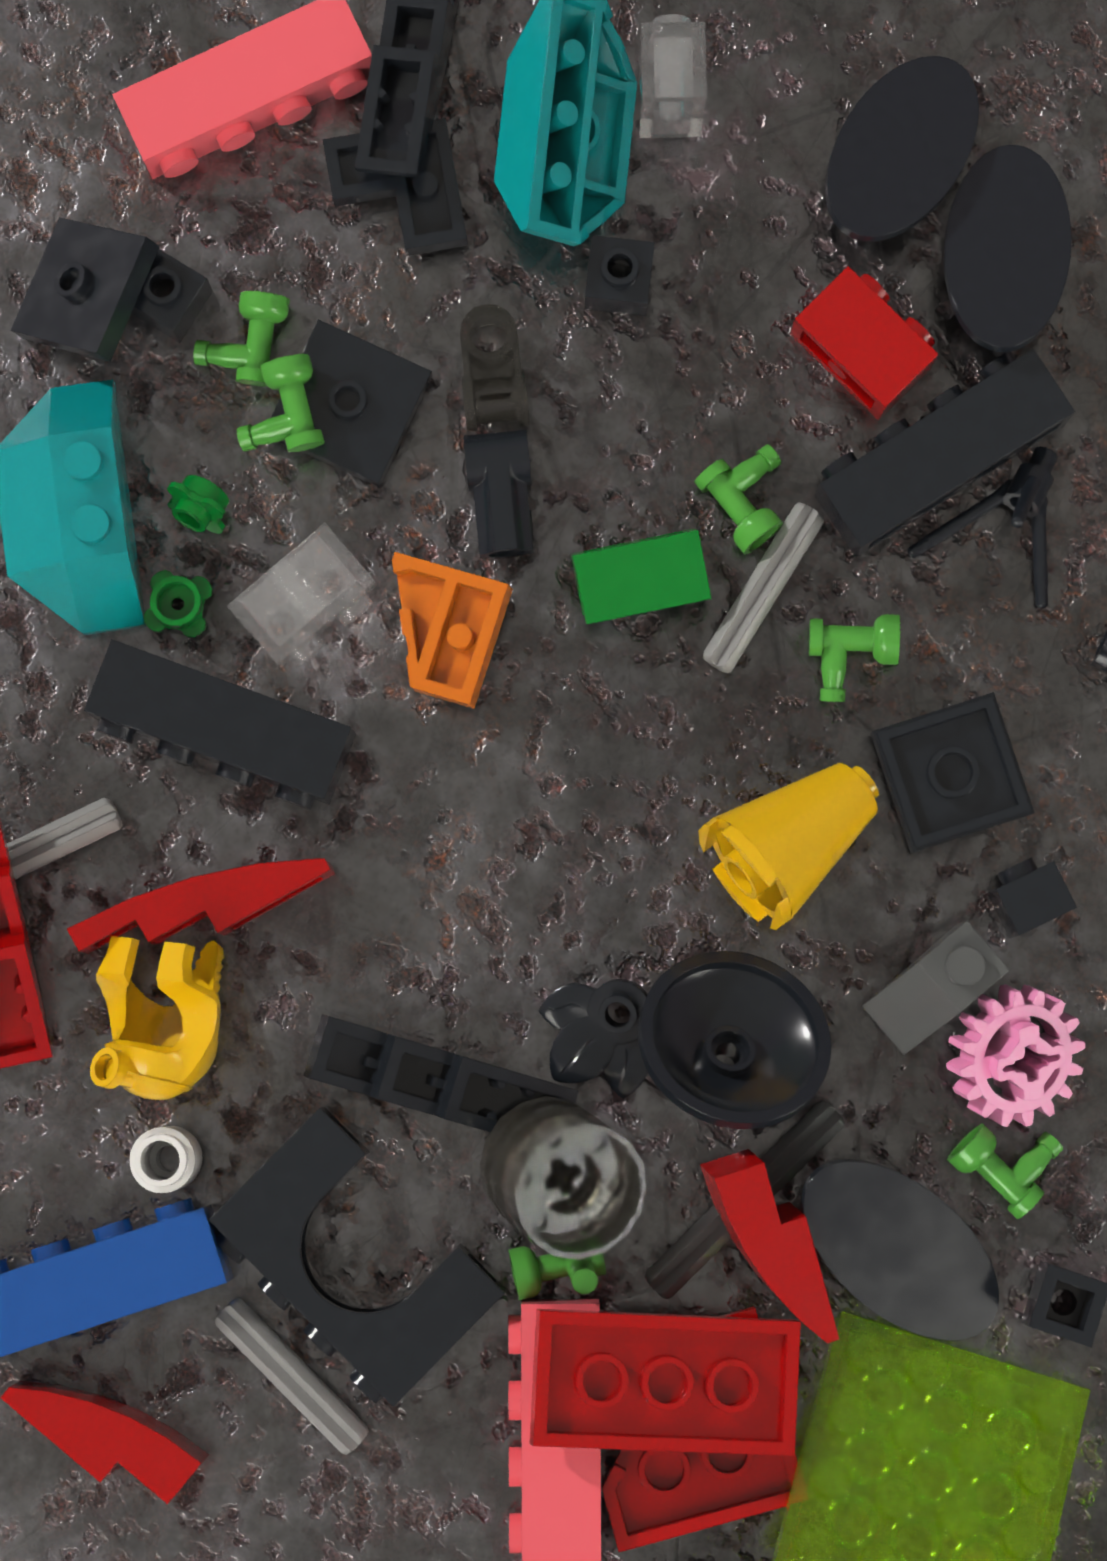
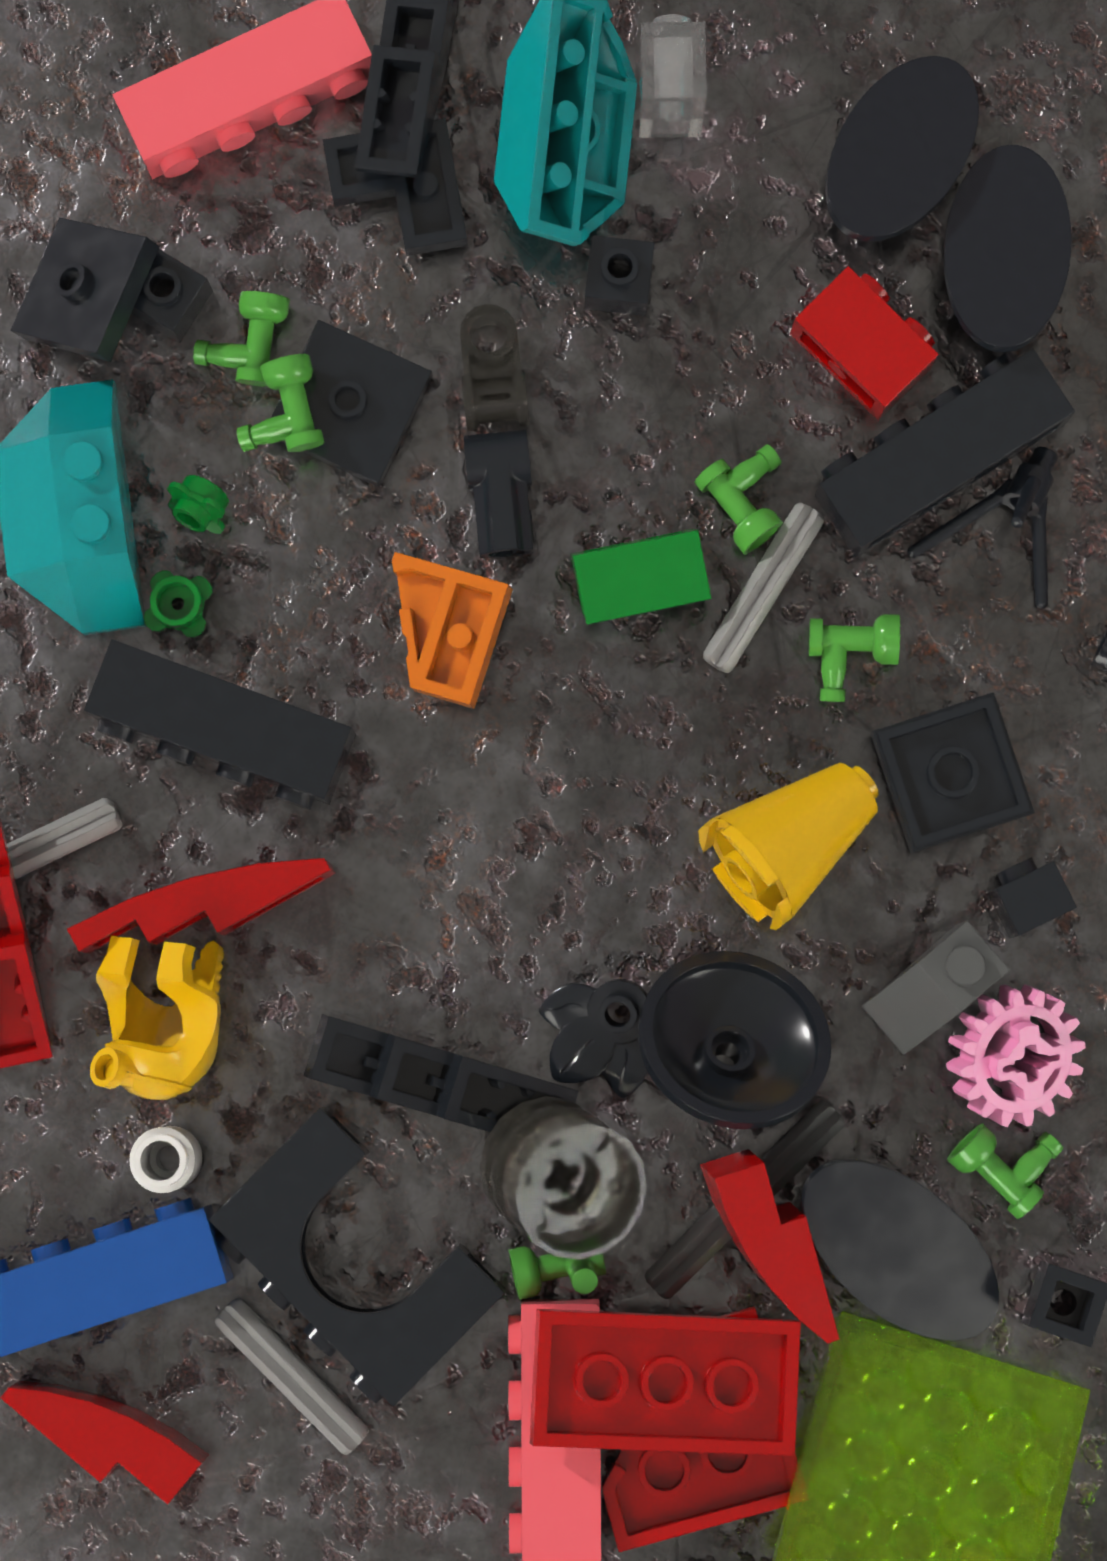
clear brick [227,523,375,669] -> none

